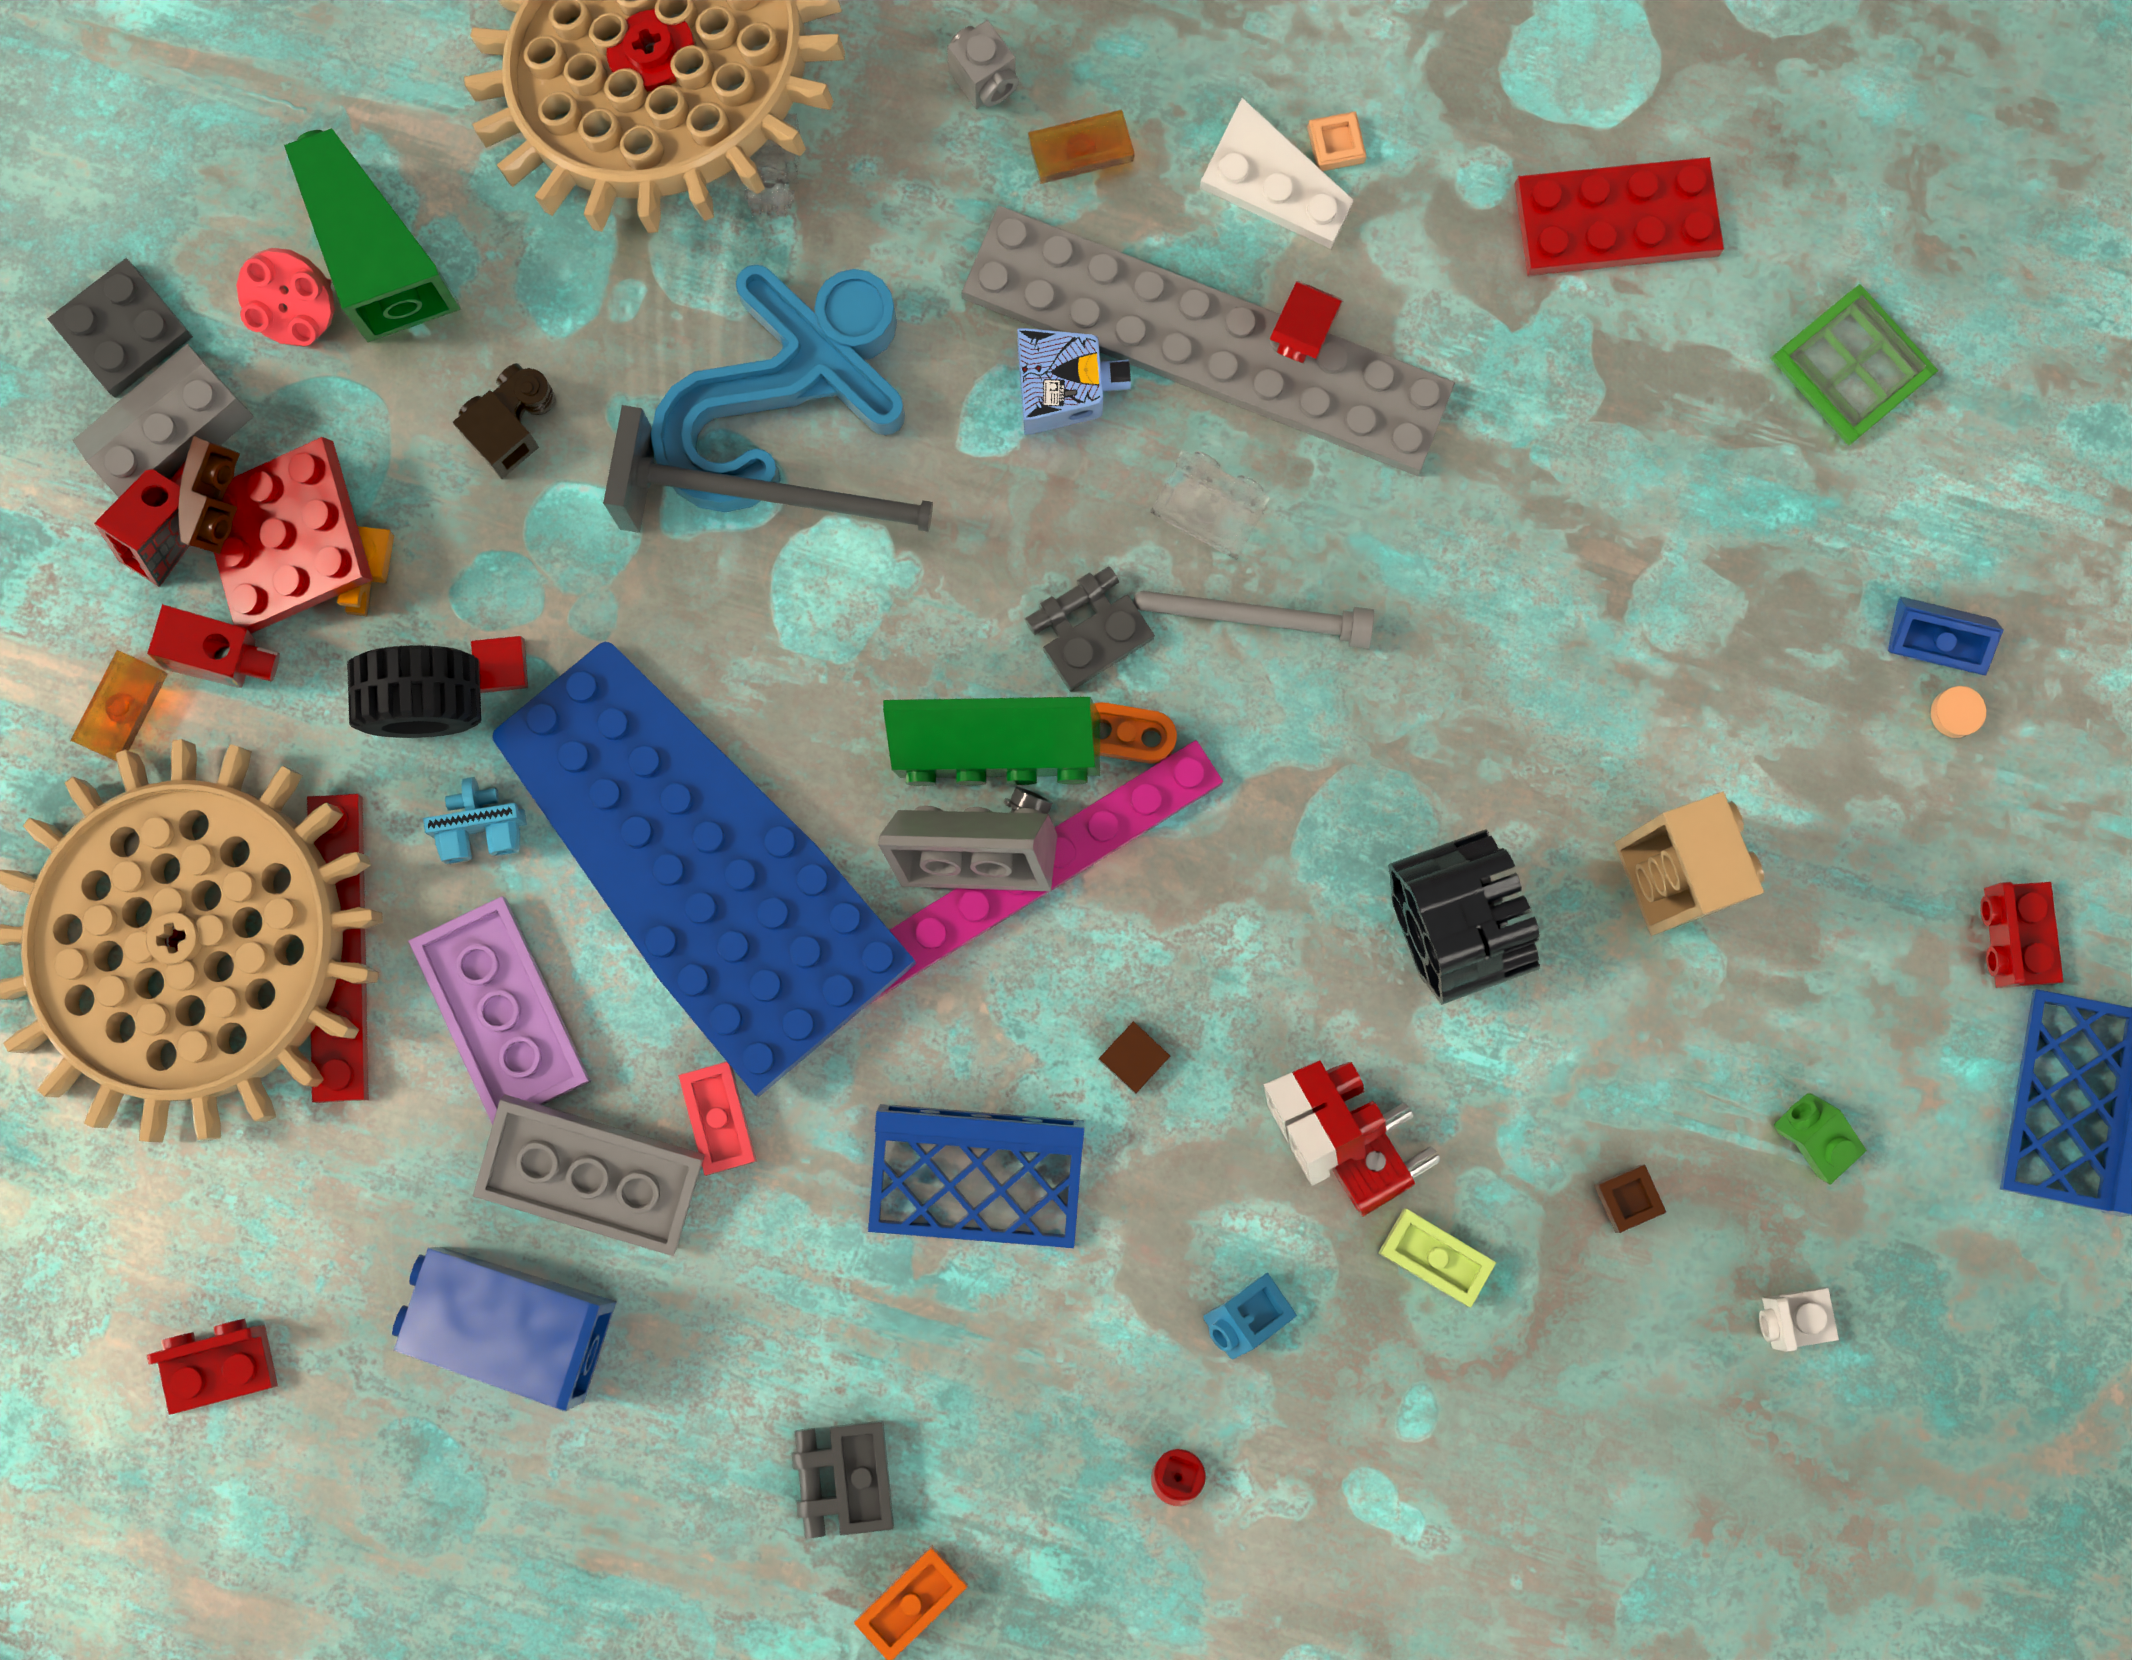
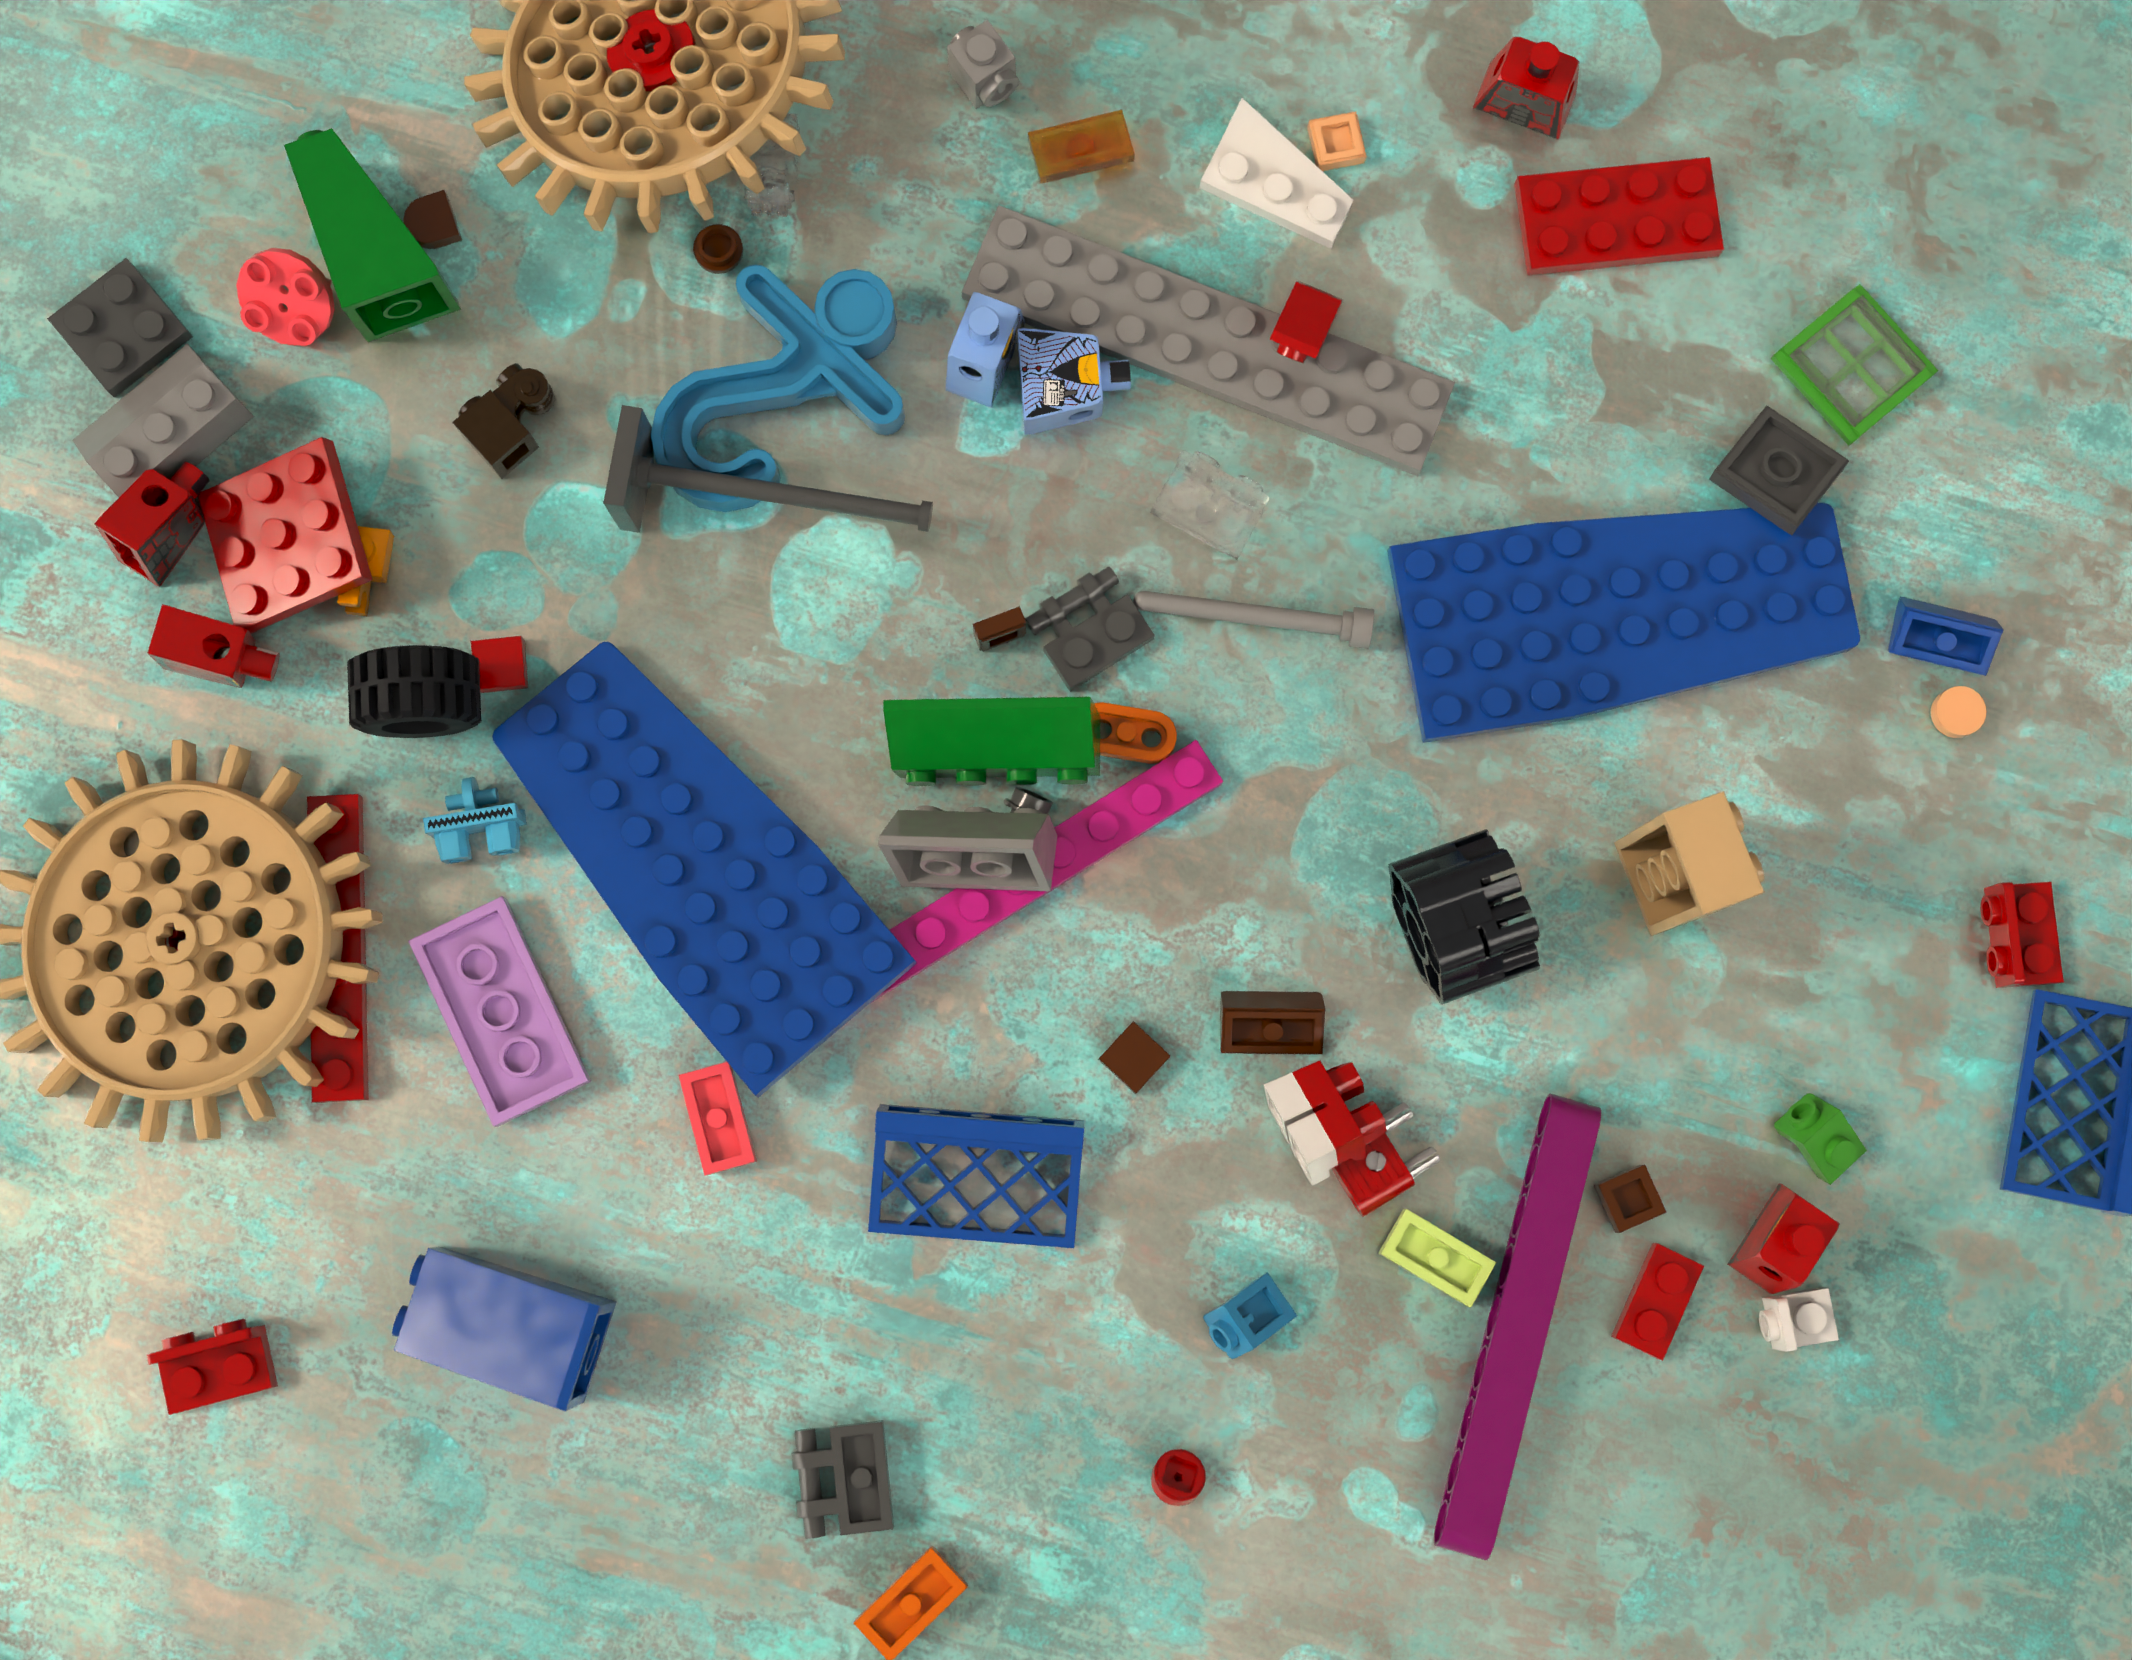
clear orange plate [70,650,168,762] -> none
reddish brown slope [178,436,240,554] -> none
light grey plate [473,1094,705,1256] -> none
none -> reddish brown tile [403,190,462,249]
none -> reddish brown plate [693,224,743,274]
none -> light blue torso [946,292,1025,408]
none -> reddish brown tile [973,606,1026,652]
none -> reddish brown slope [1220,991,1325,1054]
none -> blue wing [1387,503,1860,743]
none -> magenta beam [1434,1093,1601,1561]
none -> red torso [1473,37,1580,140]
none -> red plate [1611,1243,1704,1361]
none -> dark grey plate [1709,406,1849,536]
none -> red torso [1727,1183,1840,1294]

